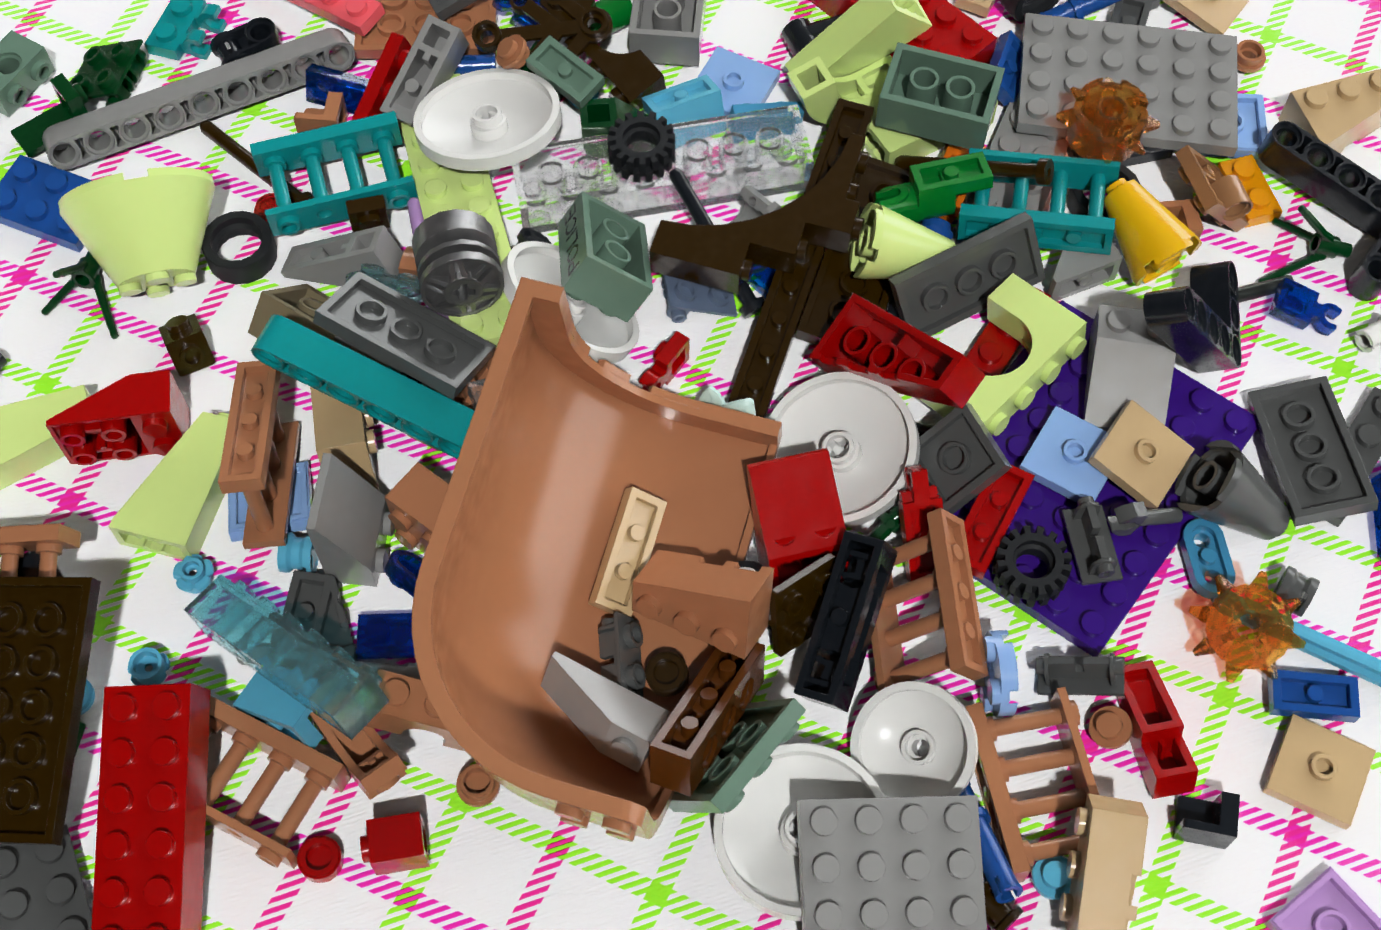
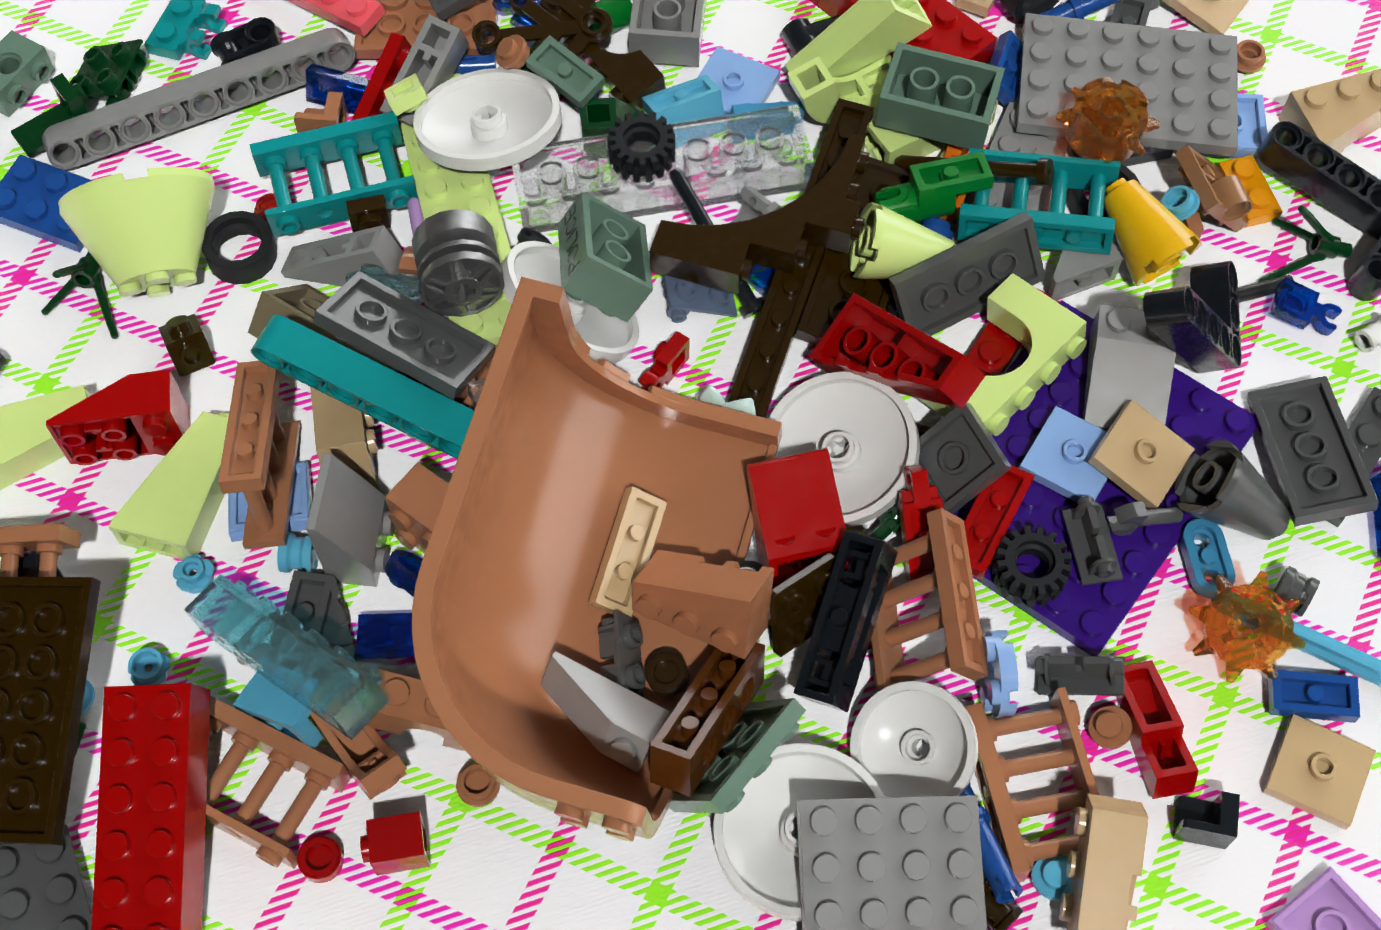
dark brown bar [200,121,313,203] -> none
none -> yellowish green plate [384,73,428,116]
none -> medium azure plate [1162,185,1200,221]

